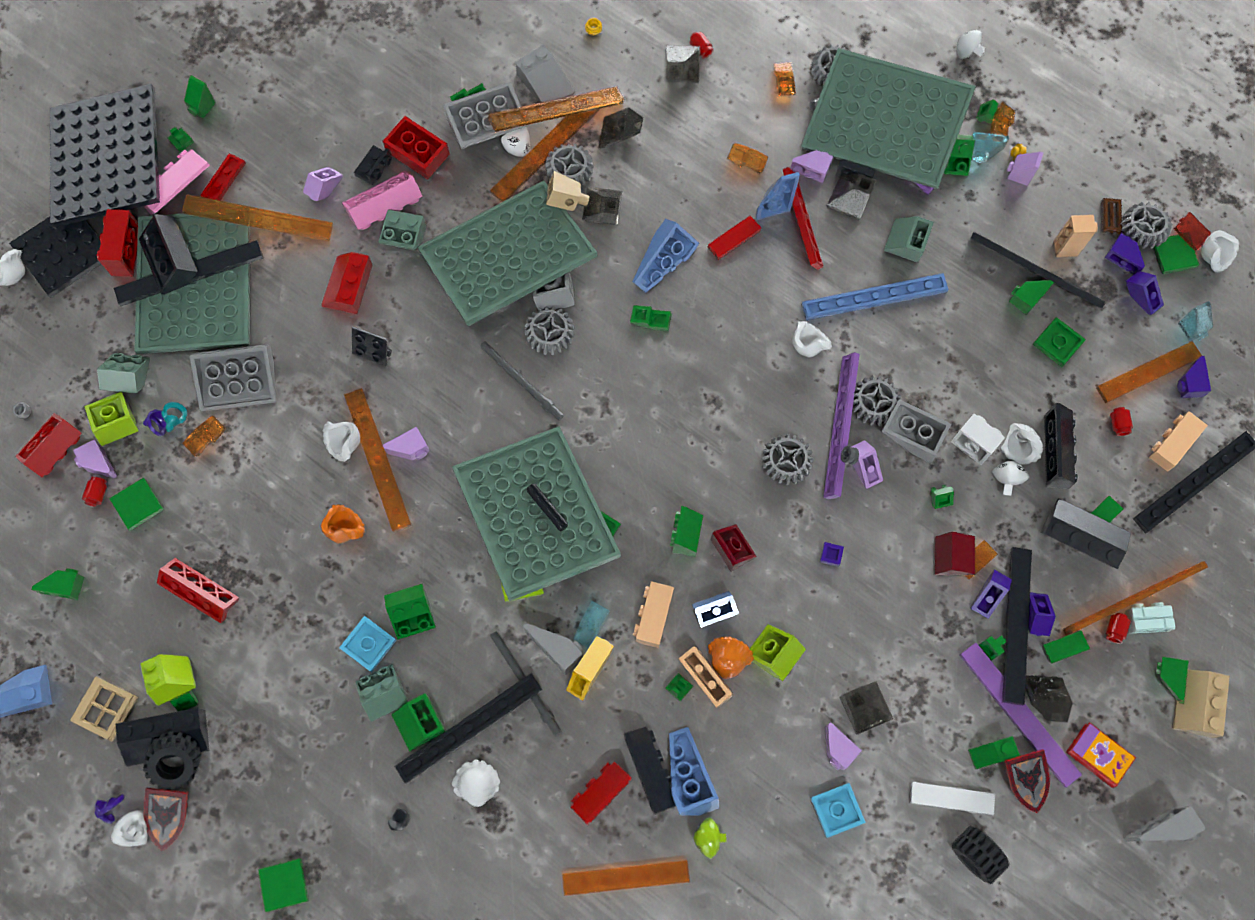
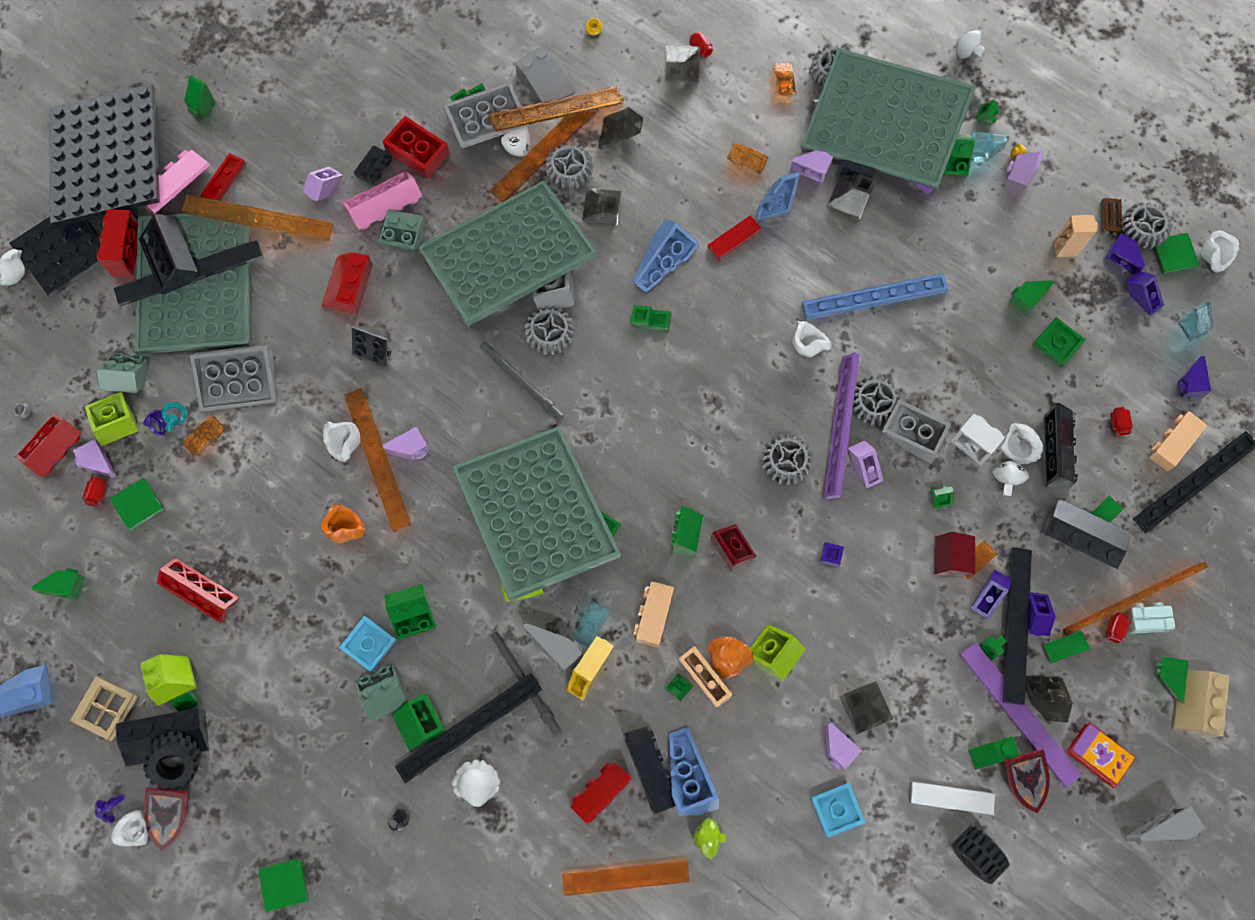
green tile [167,127,194,152] -> none
black axle [527,483,568,531] -> none
tan torso [546,171,590,211] -> none
brick [692,591,739,627] -> none
red tile [782,167,823,270] -> none
dark grey bush [841,446,859,465] -> none
sand green slope [884,216,934,263] -> none
black tile [970,232,1105,308] -> none
clear orange slope [989,102,1015,143] -> none
clear orange tile [1096,341,1202,404] -> none
clear red piece [1173,212,1211,251] -> none

